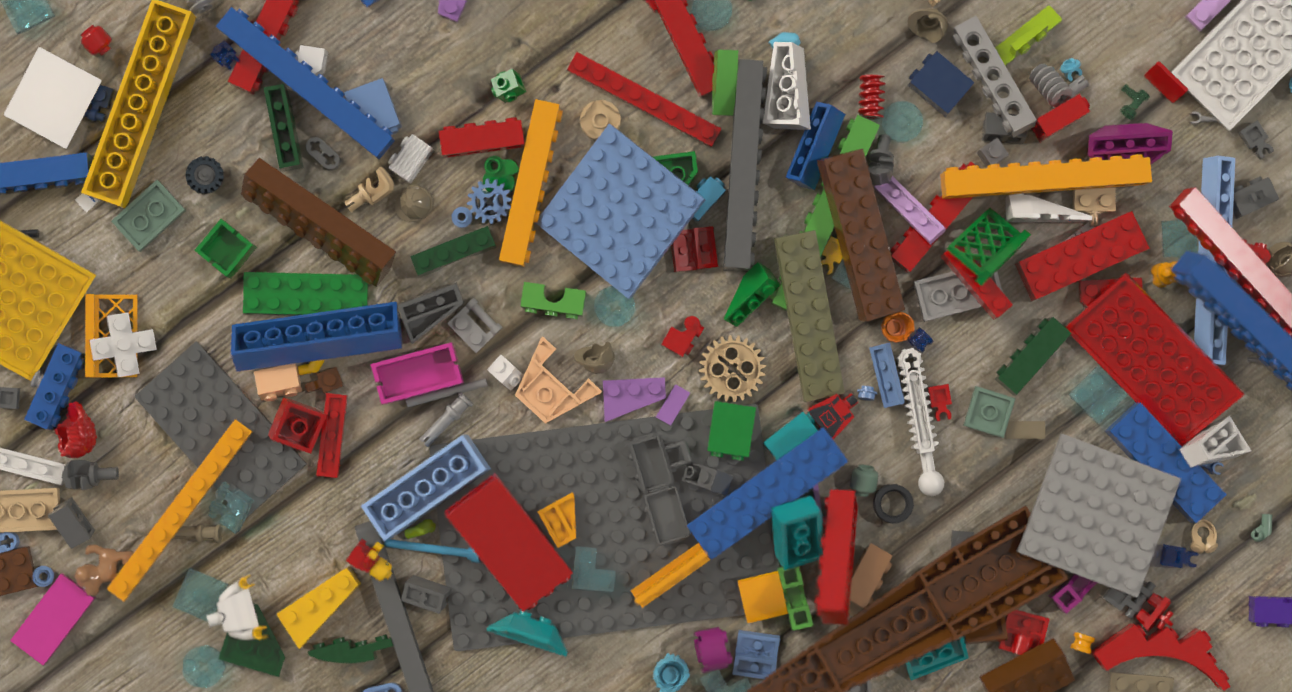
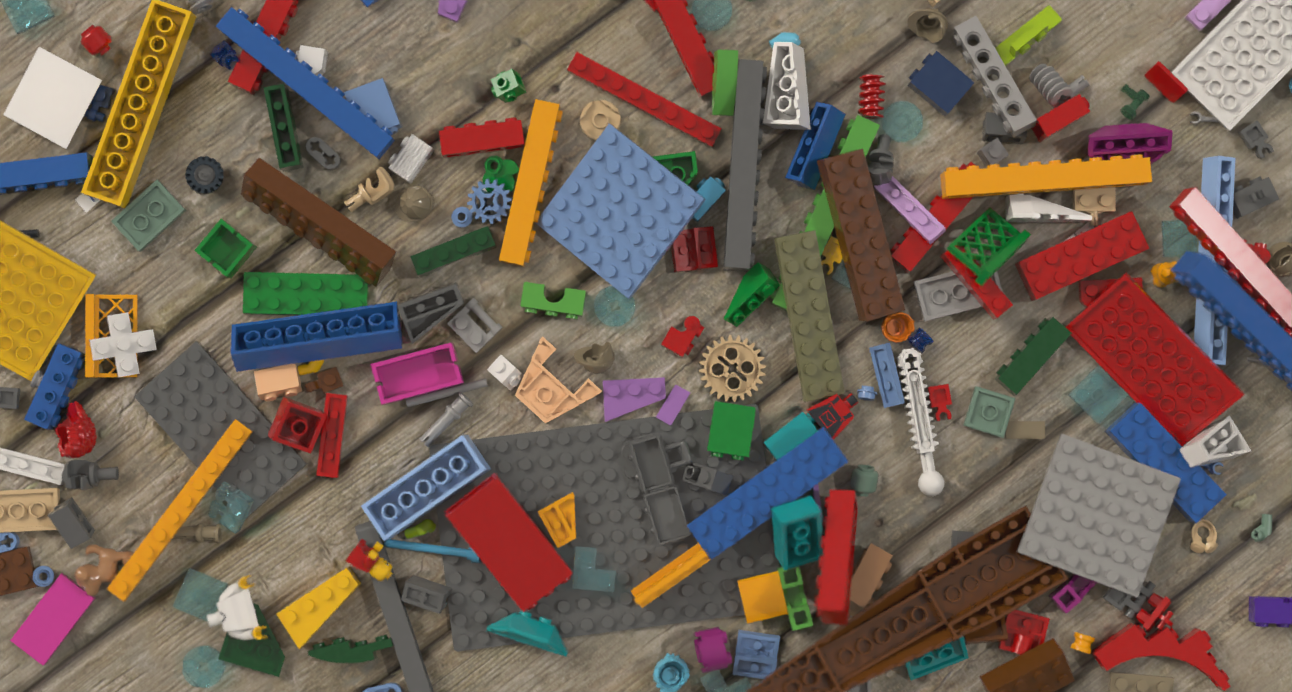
black tyre [873,484,914,524] -> none
medium azure plate [1060,58,1082,81] -> none
clear blue plate [1160,544,1199,568] -> none

